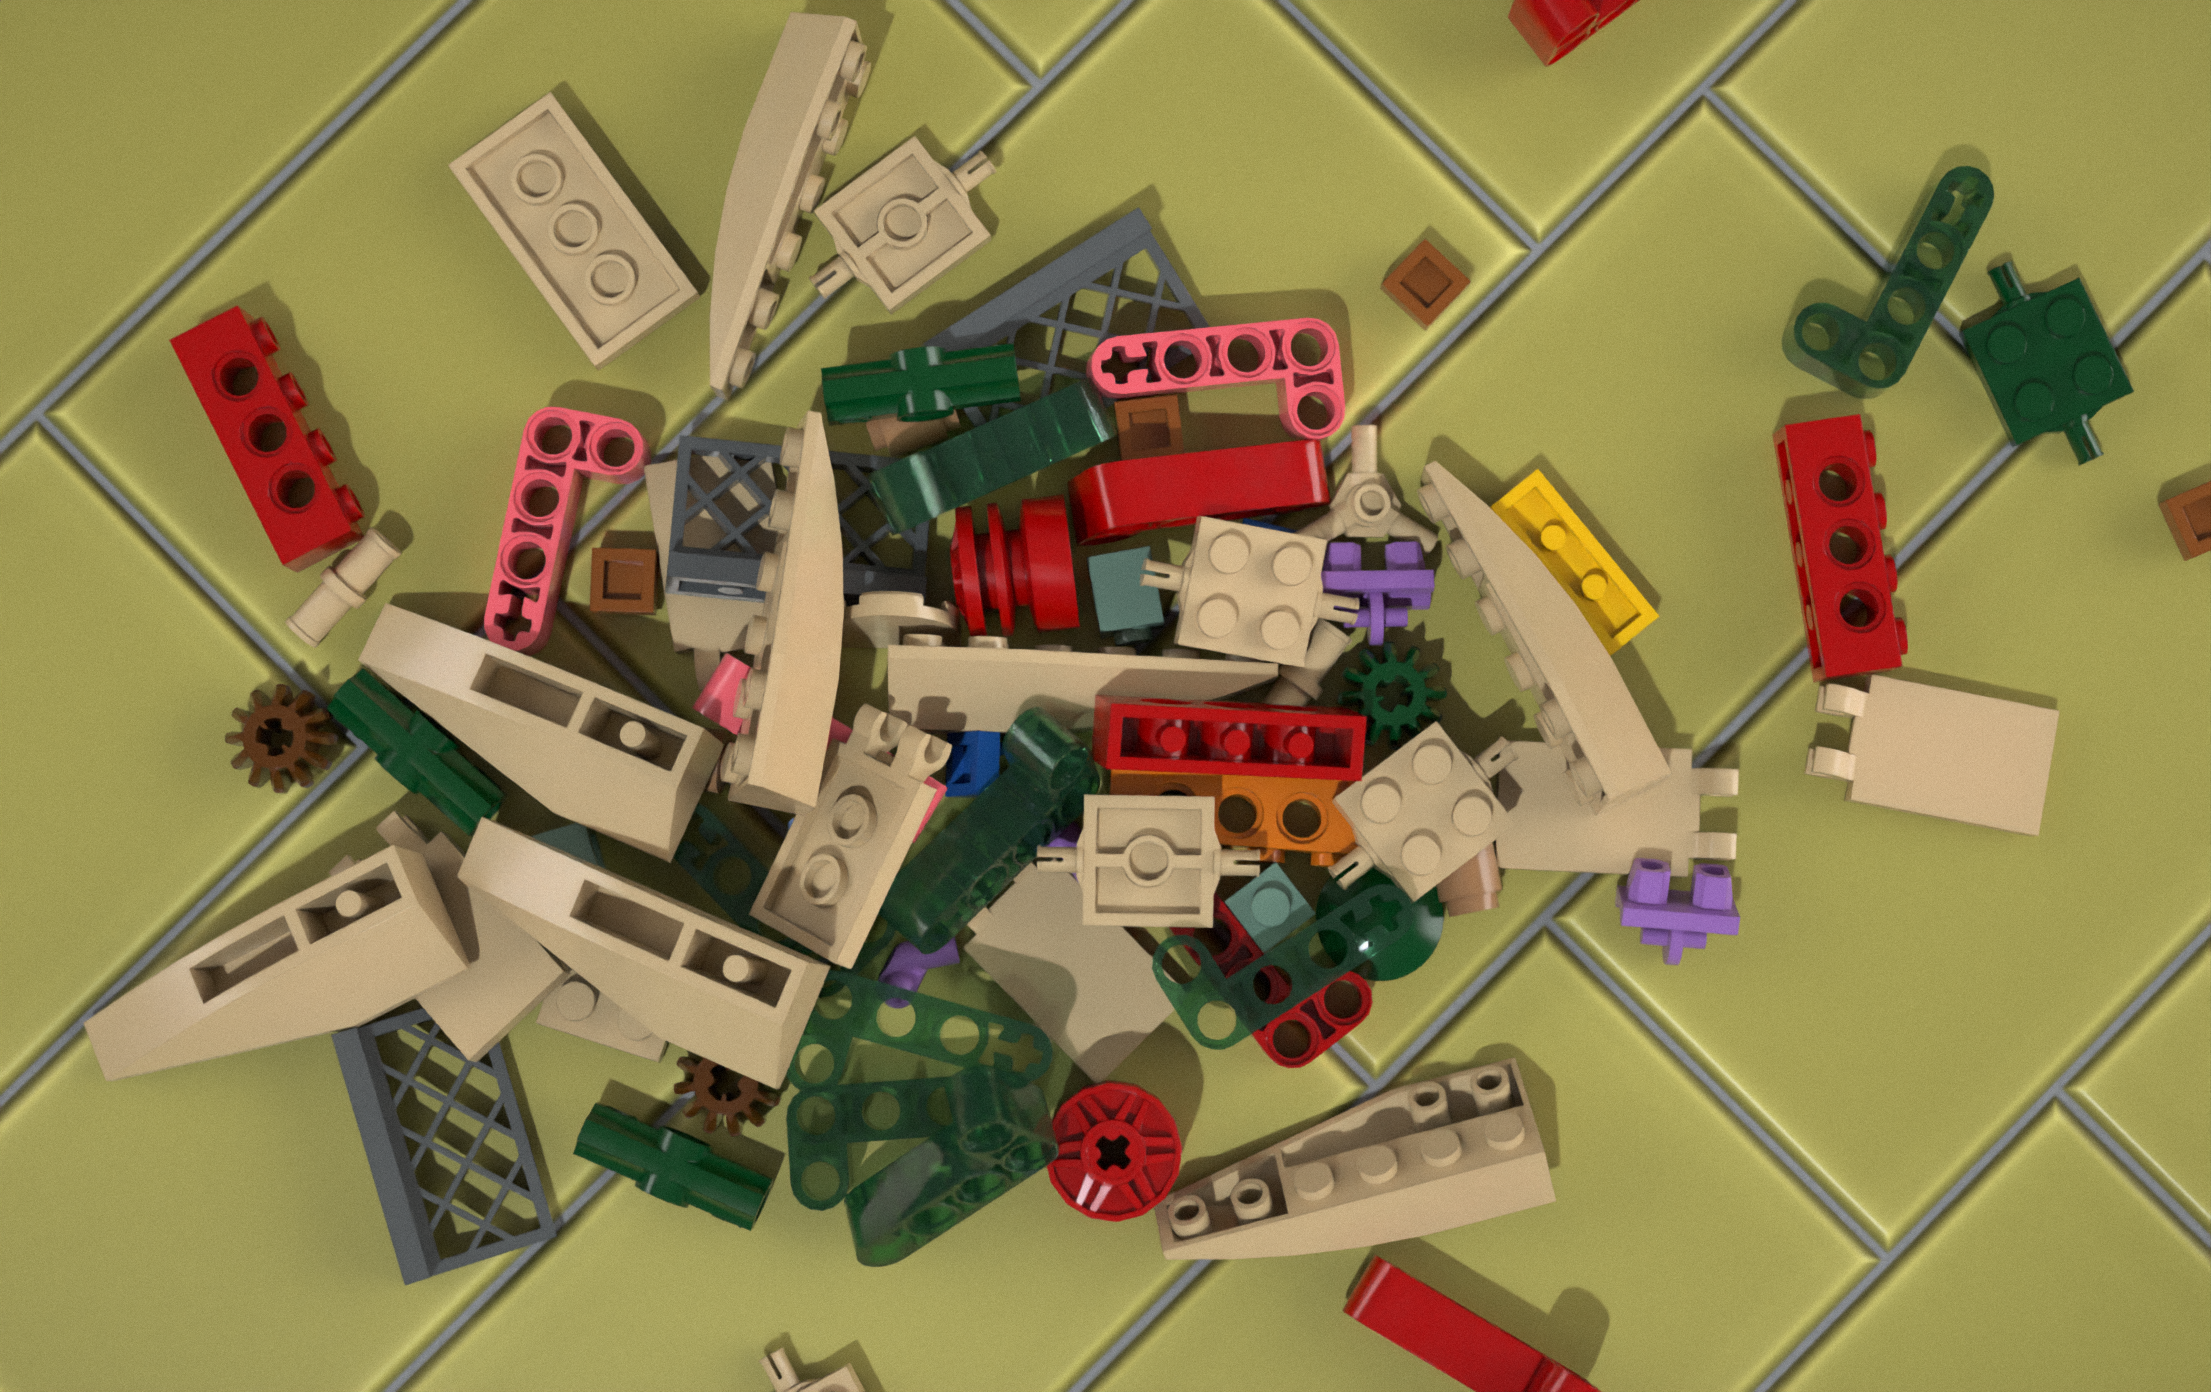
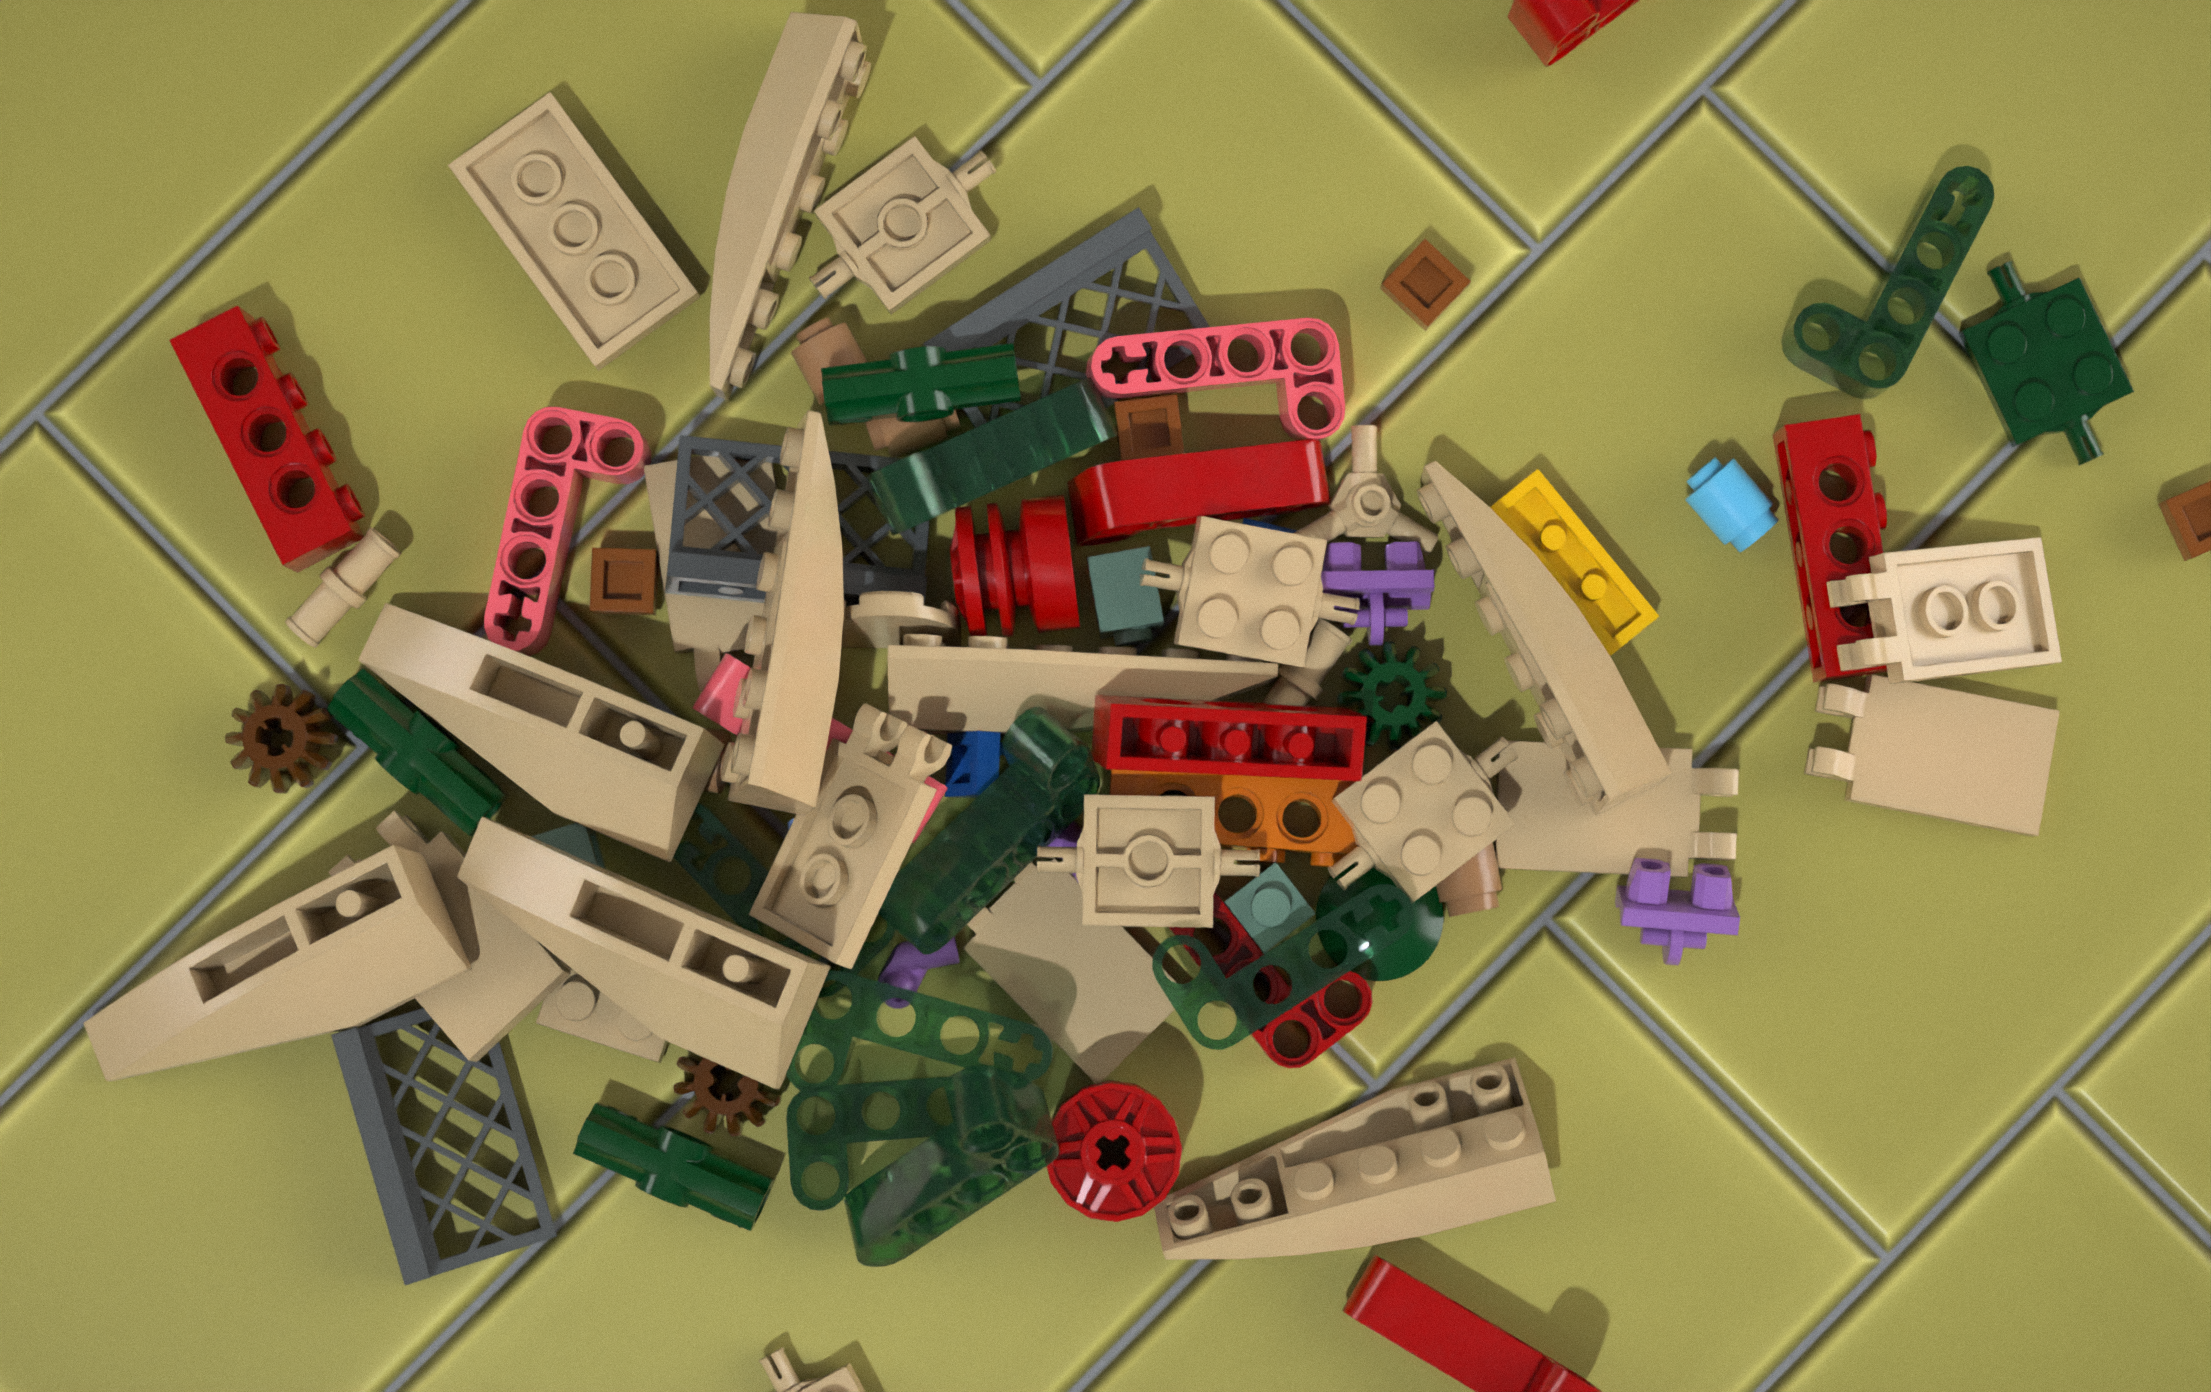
none -> medium nougat brick [791,318,868,406]
none -> medium azure brick [1685,457,1779,553]
none -> tan tile [1826,537,2062,684]

